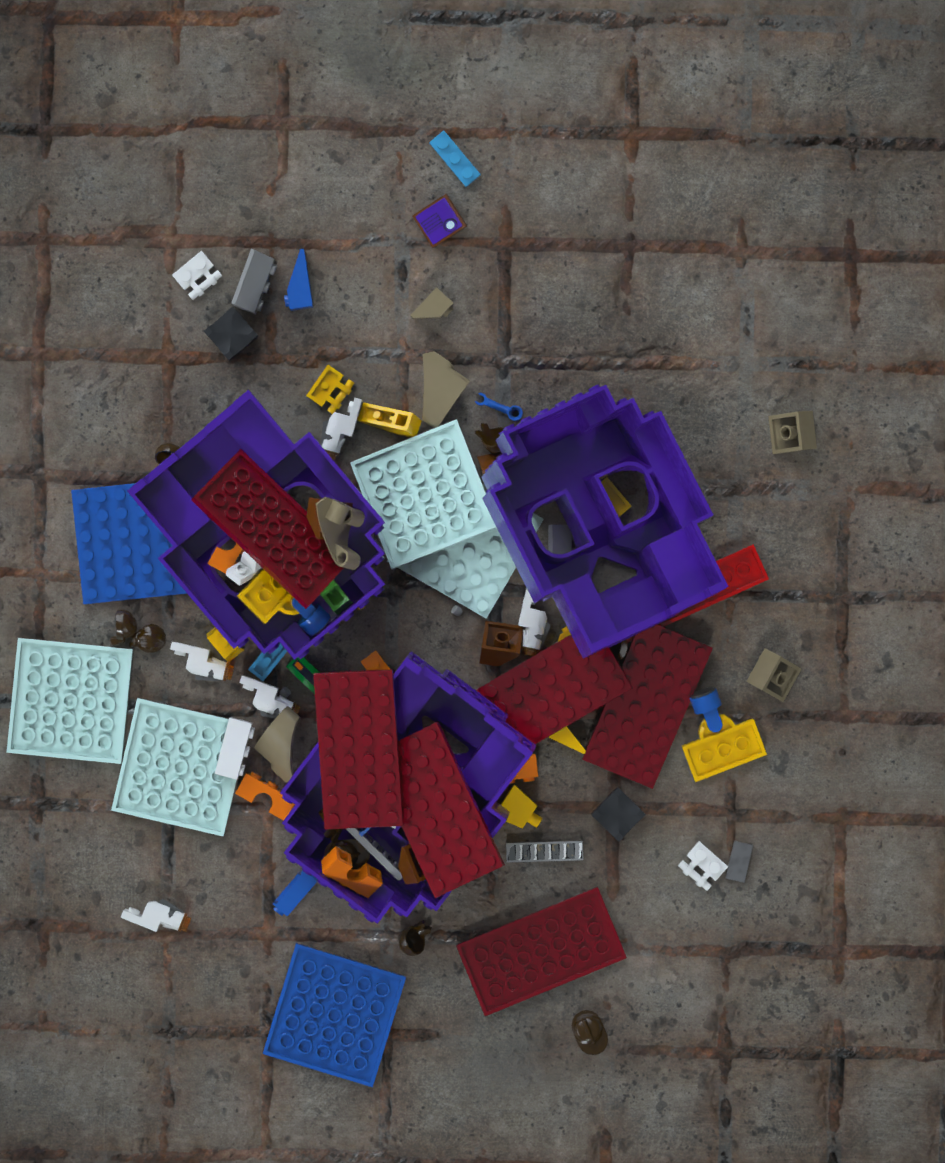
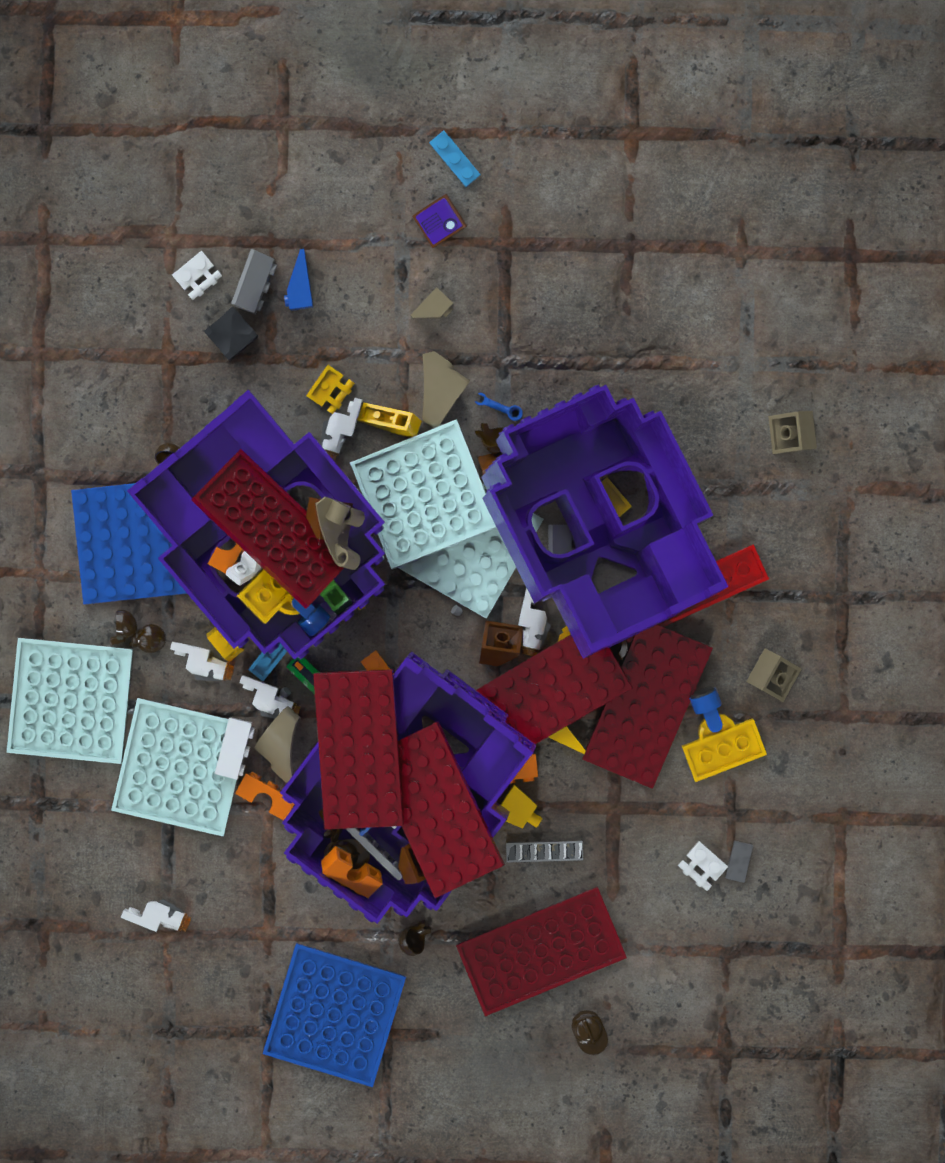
blue window [273,870,317,916] -> none
black brick [591,787,646,842] -> none

